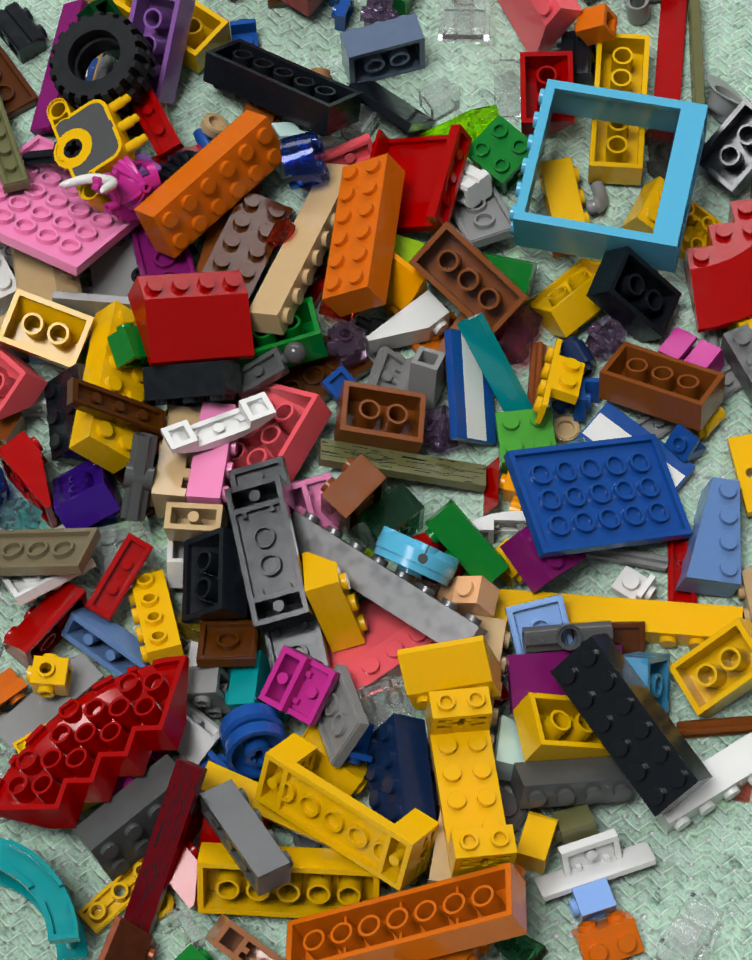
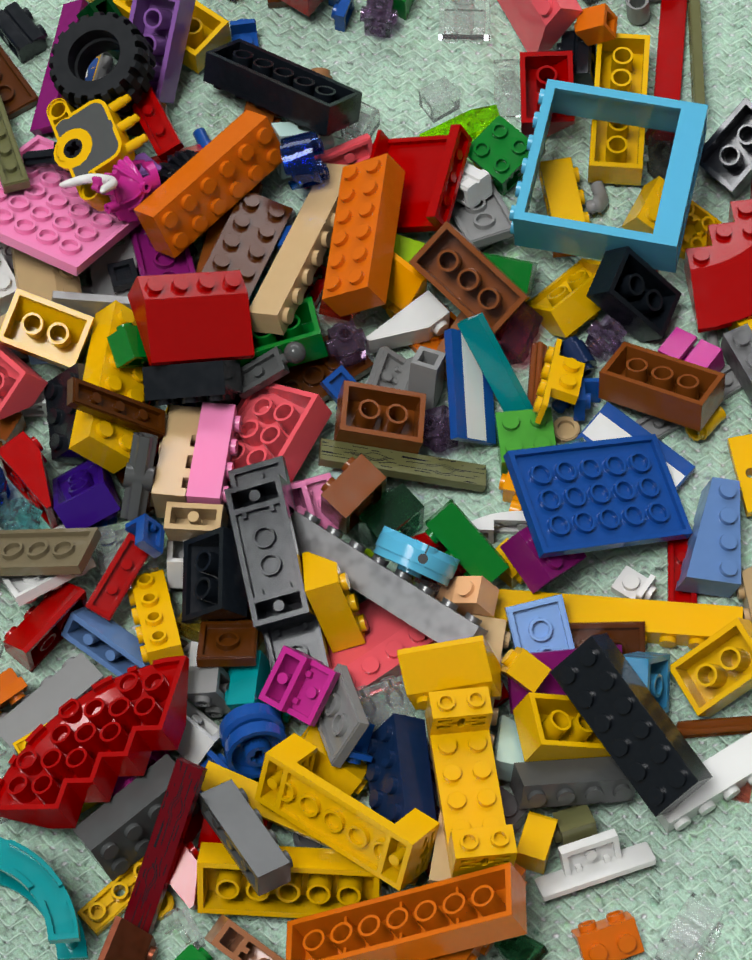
yellow brick [26,653,73,698] -> none
white slope [160,392,276,454] -> none
tan tile [200,113,228,138] -> none
clear red tile [265,218,295,248] -> none
sand blue brick [340,13,425,84] -> none
black tile [349,81,435,133] -> none
black bar [354,315,388,335] -> none
red sticker [483,457,499,516] -> none
dark grey piece [522,620,614,653] -> none
light blue brick [568,877,617,923] -> none
light grey axle [584,547,669,572] -> none
blue bracket [664,424,706,462] -> none
light grey piece [706,75,743,123] -> none
none -> black plate [107,258,138,293]
none -> blue bracket [125,513,165,559]
none -> yellow brick [501,647,551,693]

